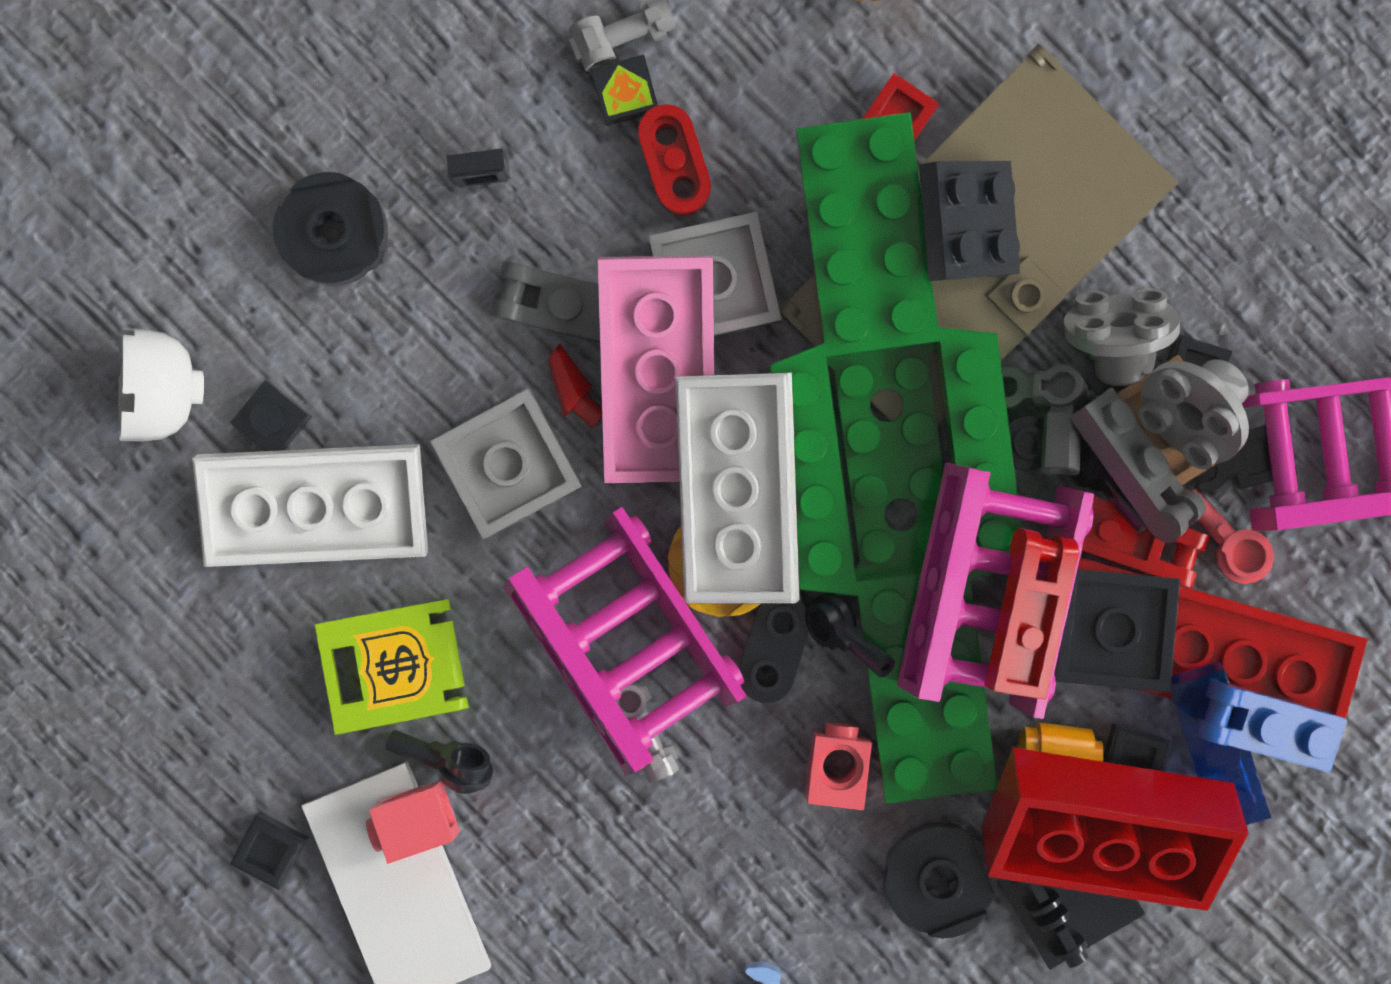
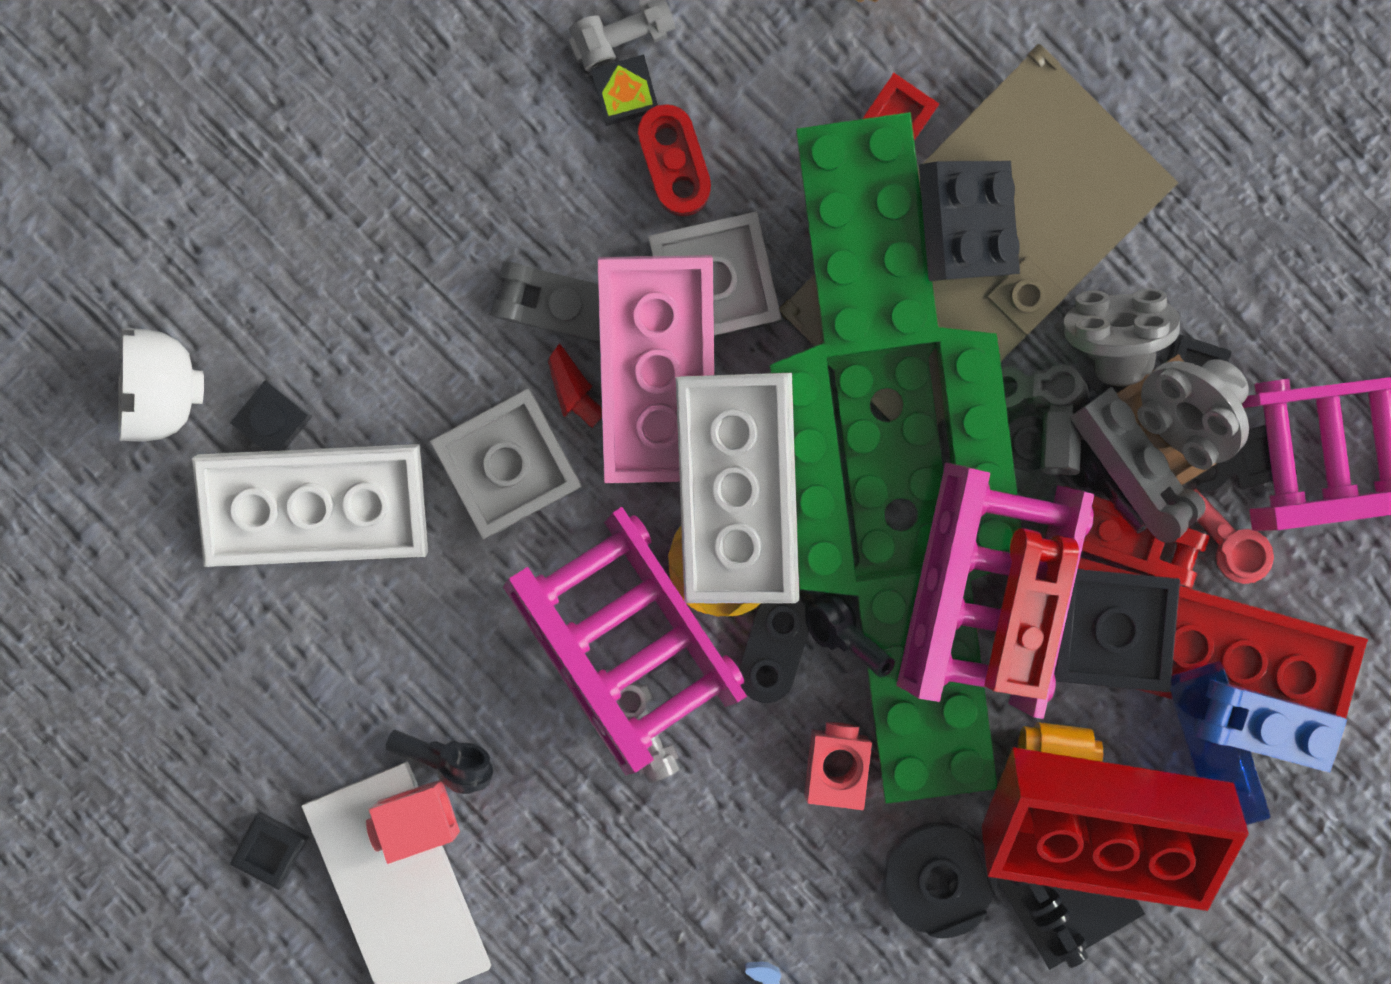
black plate [273,172,388,286] -> none
lime container [315,598,469,735] -> none
black tile [446,149,511,188] -> none
black tile [1103,724,1170,771] -> none

